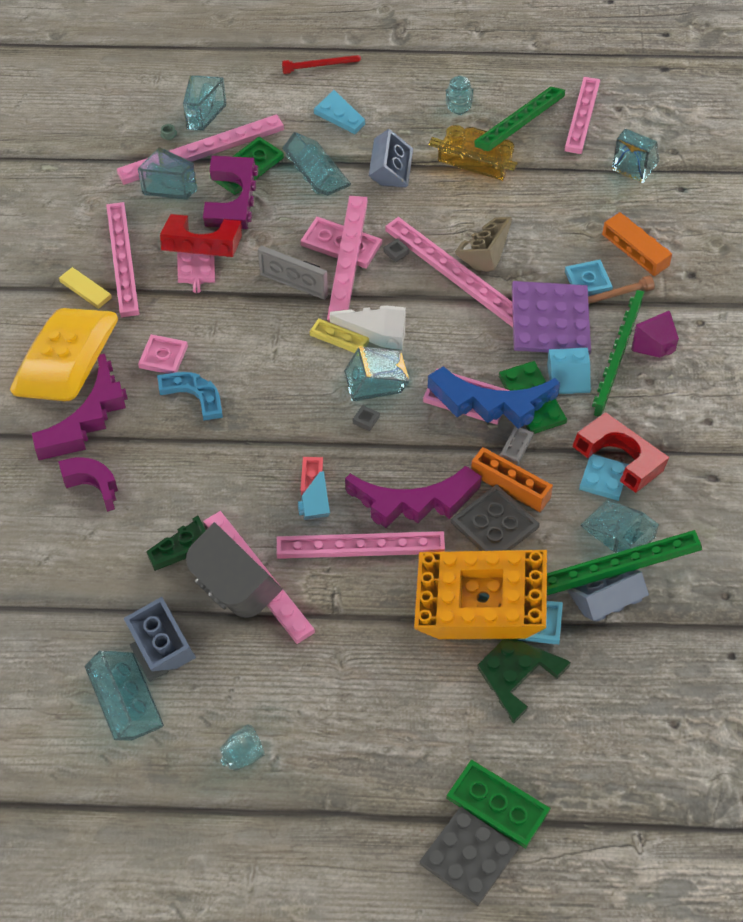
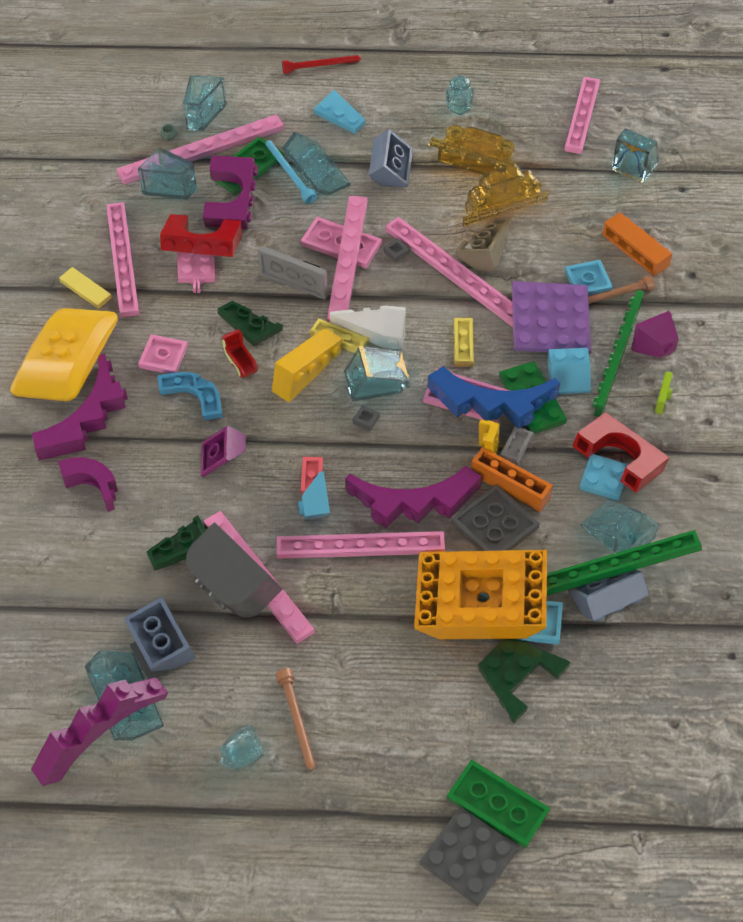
green plate [474,86,565,151] -> none
none -> magenta arch [31,677,168,786]
none -> magenta slope [200,426,246,477]
none -> dark green wing [217,301,283,346]
none -> red animal [221,329,258,378]
none -> medium azure piece [266,140,317,204]
none -> yellow wedge [272,328,343,403]
none -> nougat piece [275,668,315,770]
none -> light yellow tile [454,318,474,367]
none -> clear yellow brick [462,164,549,227]
none -> yellow bracket [479,420,500,454]
none -> lime plate [655,371,673,414]

